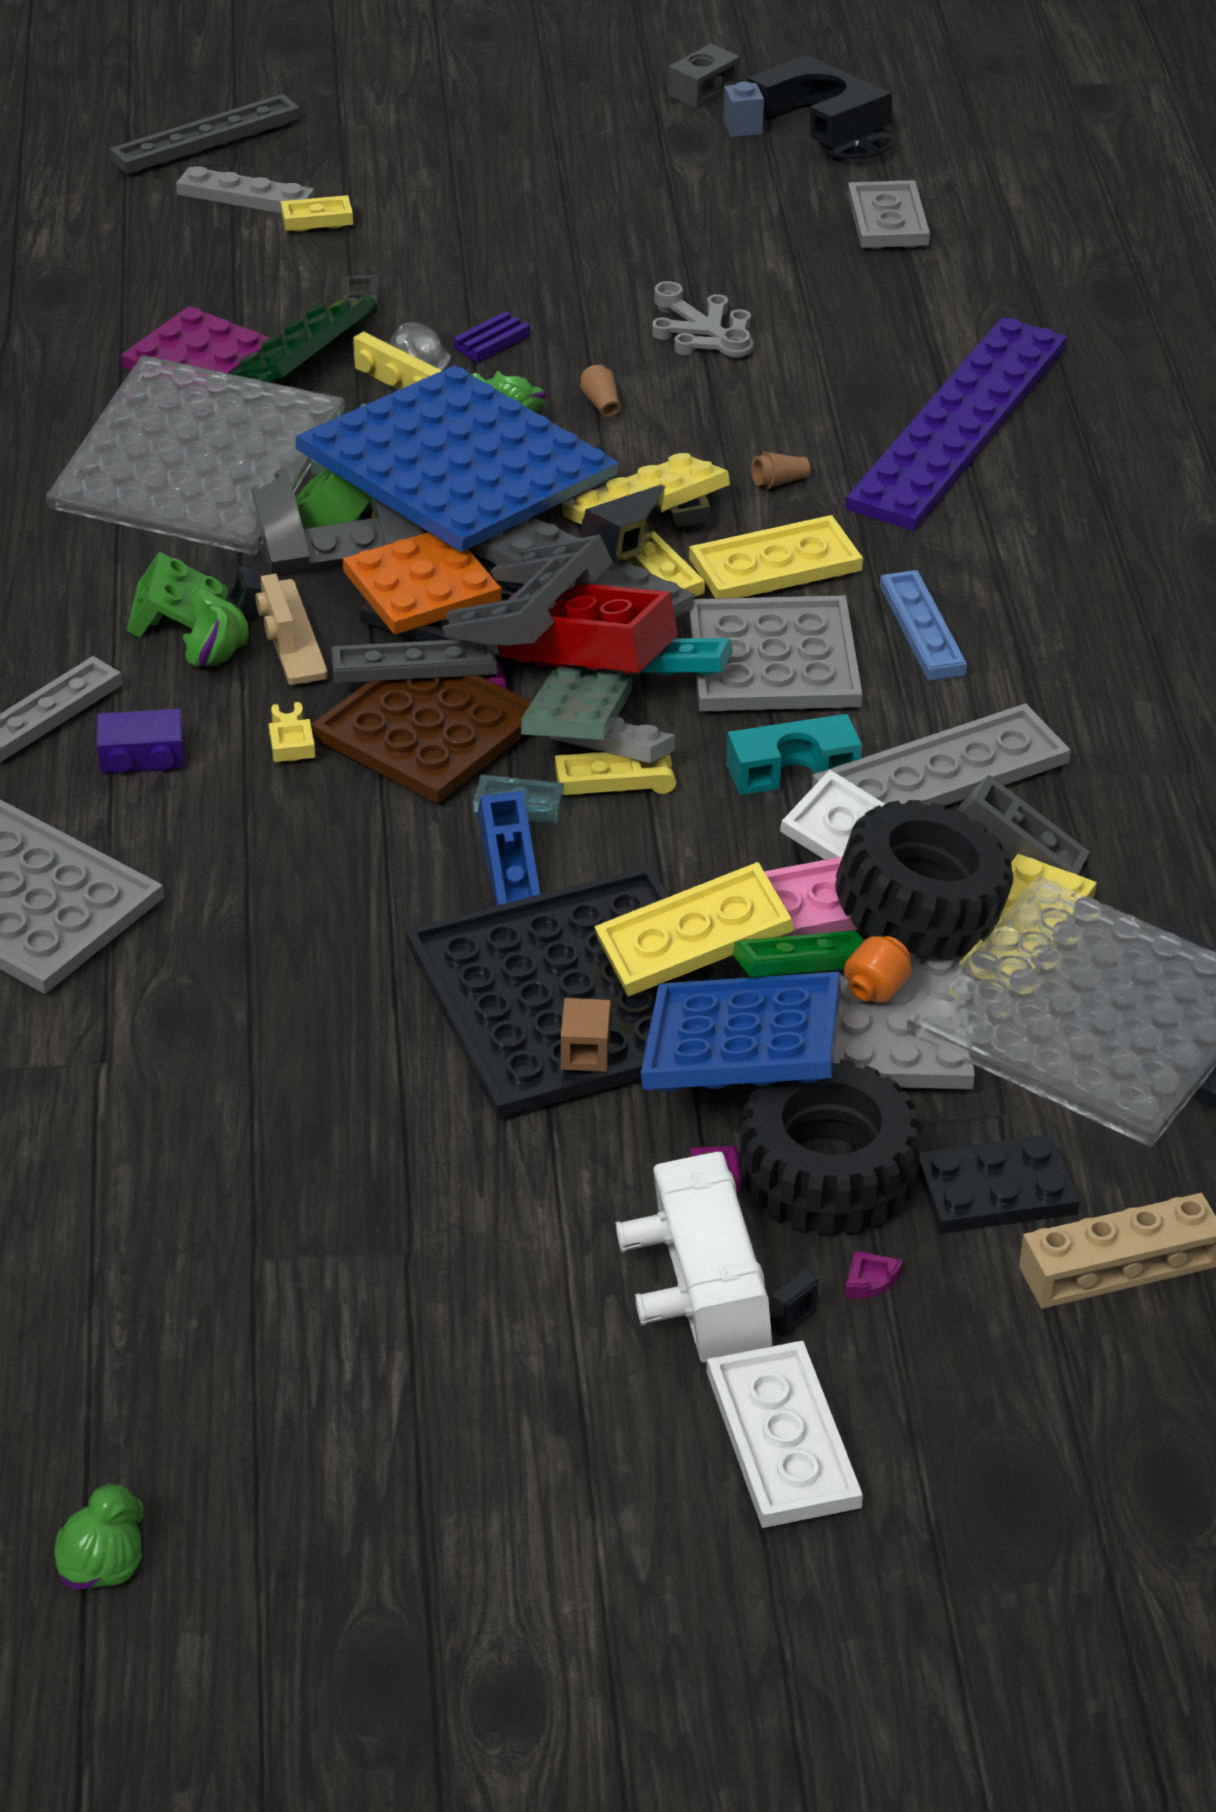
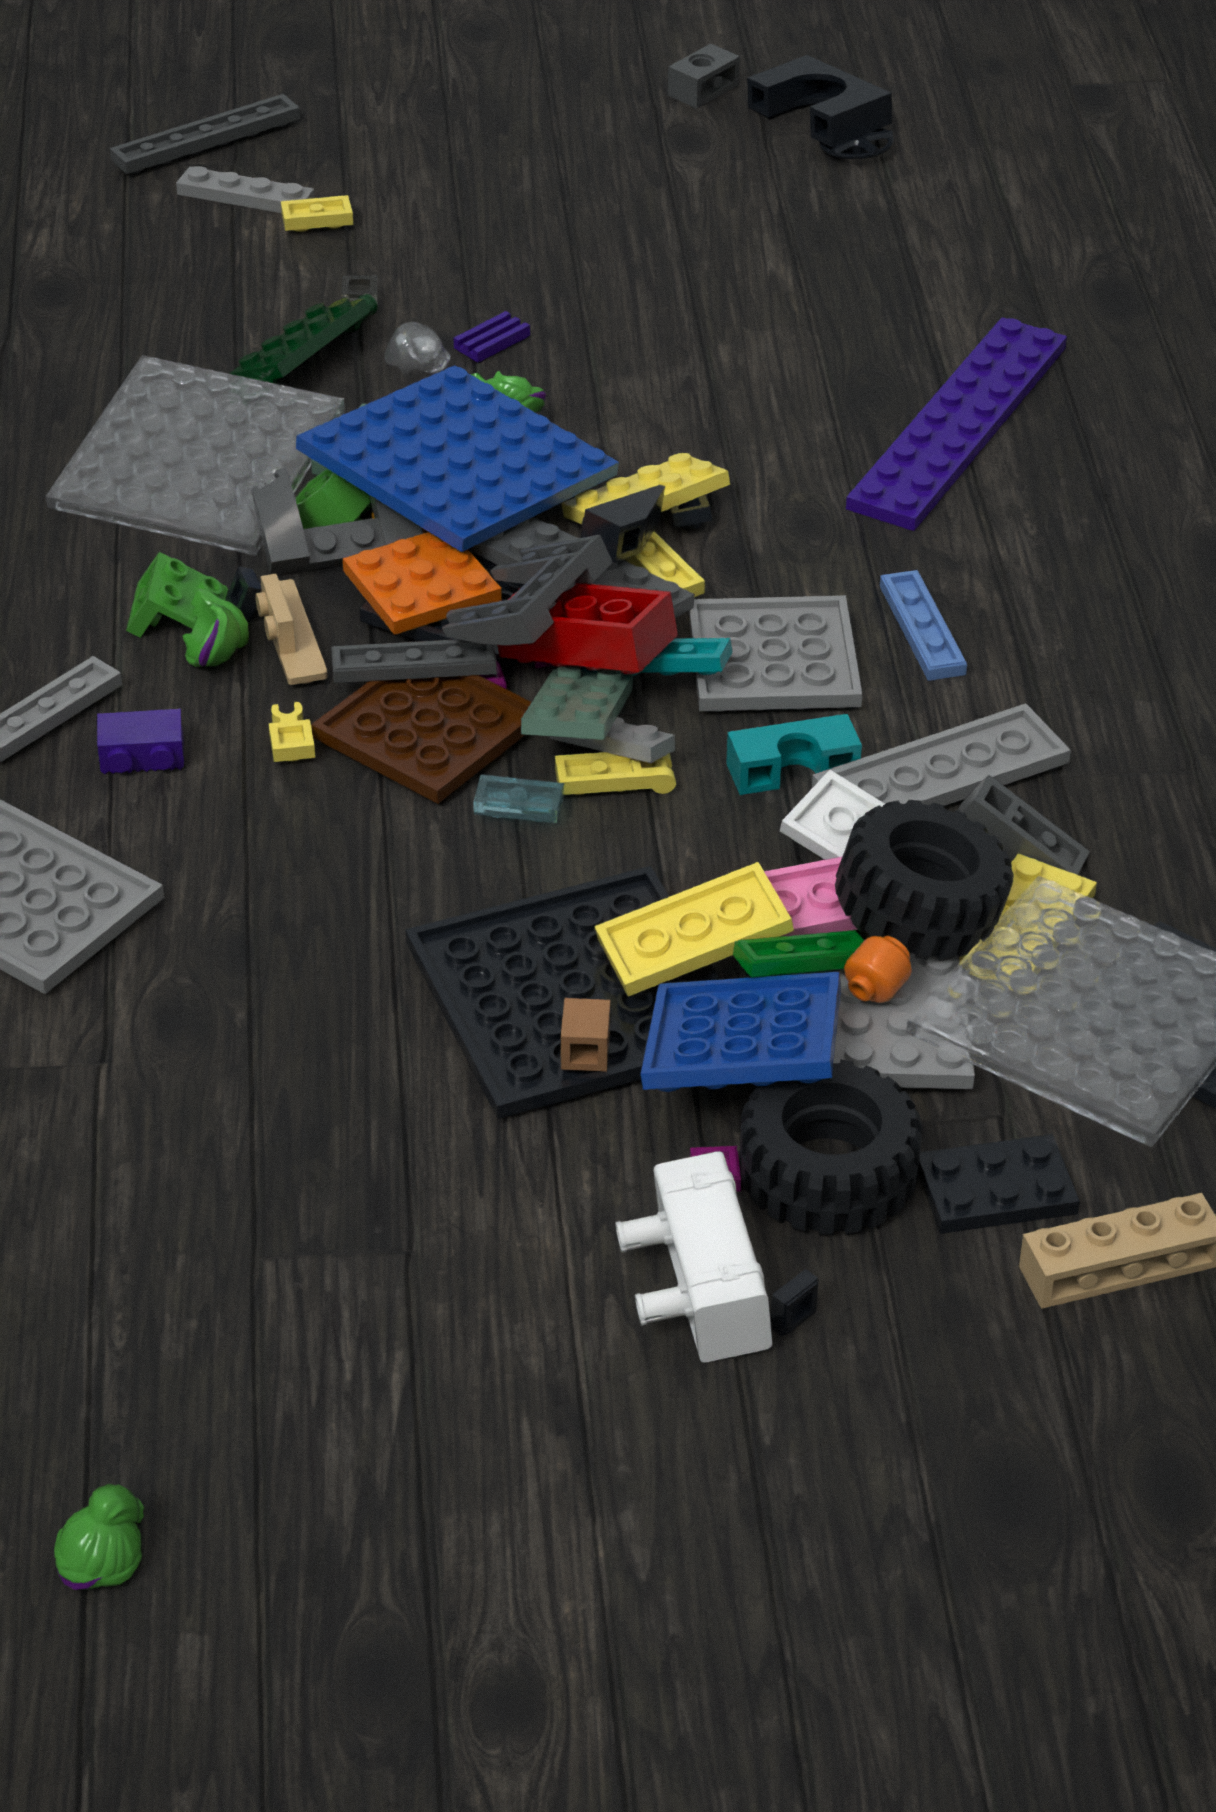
magenta plate [121,306,269,401] -> none
light yellow plate [353,332,442,390] -> none
blue slope [477,791,540,906] -> none
medium nougat cone [580,365,621,418] -> none
light grey plant [652,281,754,359] -> none
light yellow plate [689,515,863,599] -> none
white plate [706,1341,863,1528] -> none
sand blue brick [723,82,764,137] -> none
medium nougat cone [751,451,810,489] -> none
magenta tile [845,1251,902,1299] -> none
light grey plate [848,180,930,249] -> none

